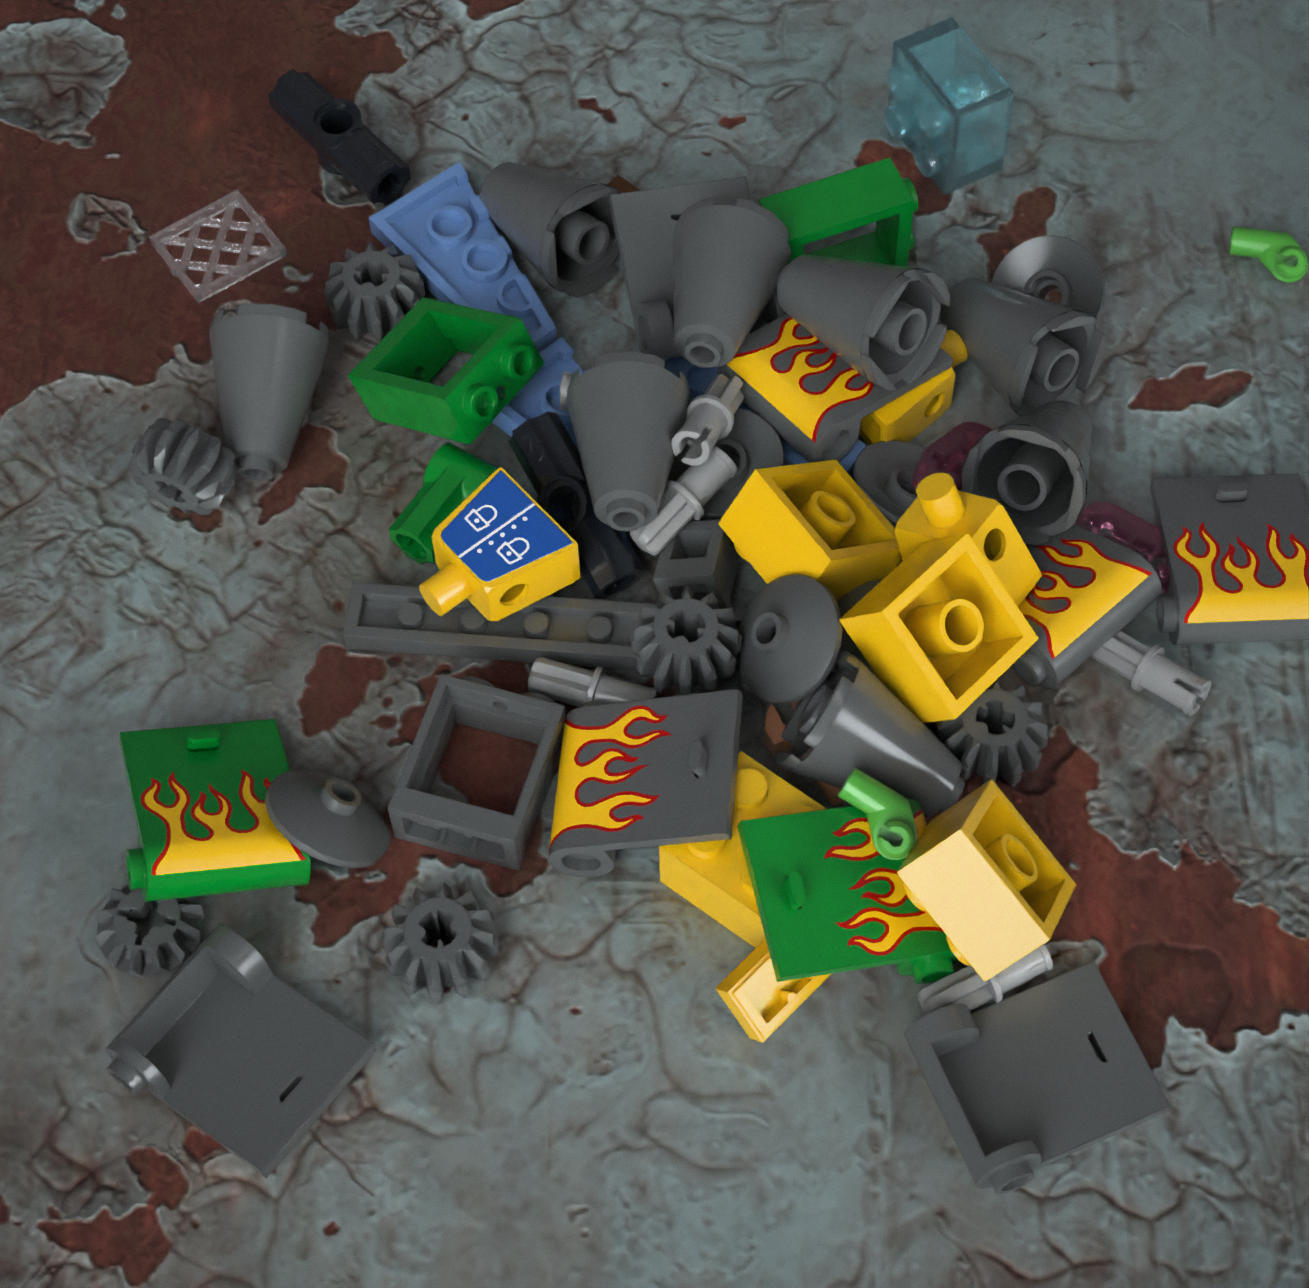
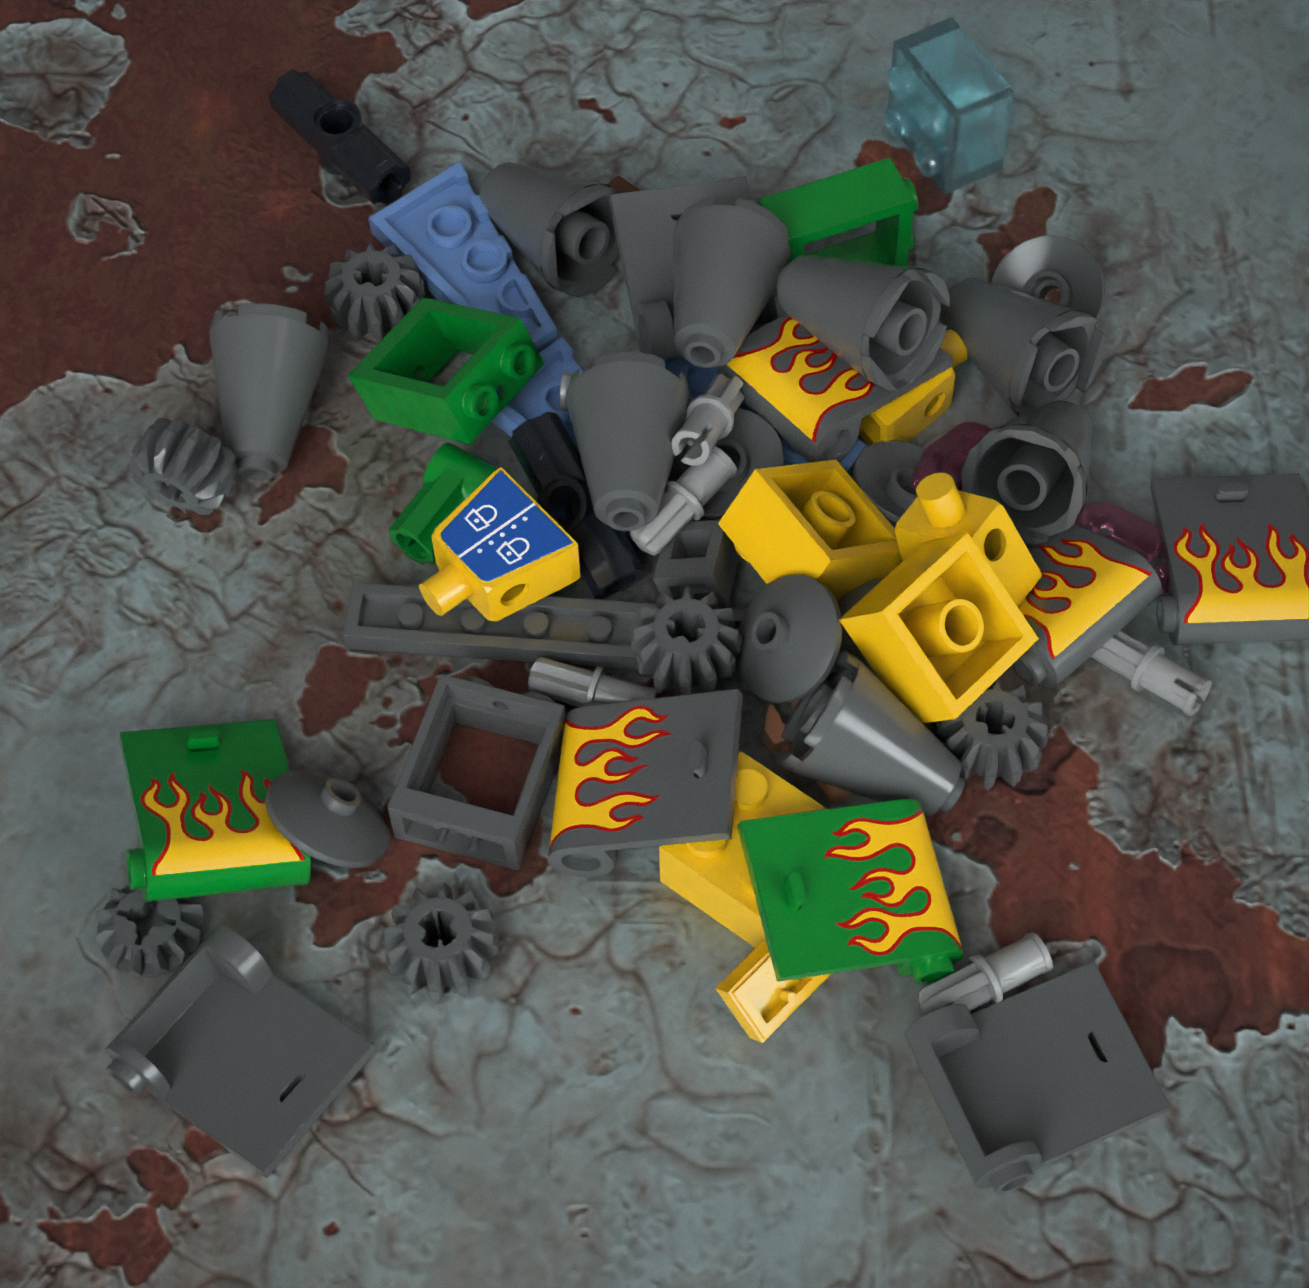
clear window [149,189,287,303] -> none
bright green arm [838,767,917,860] -> none
yellow brick [897,779,1077,982] -> none
bright green arm [1228,226,1309,283] -> none

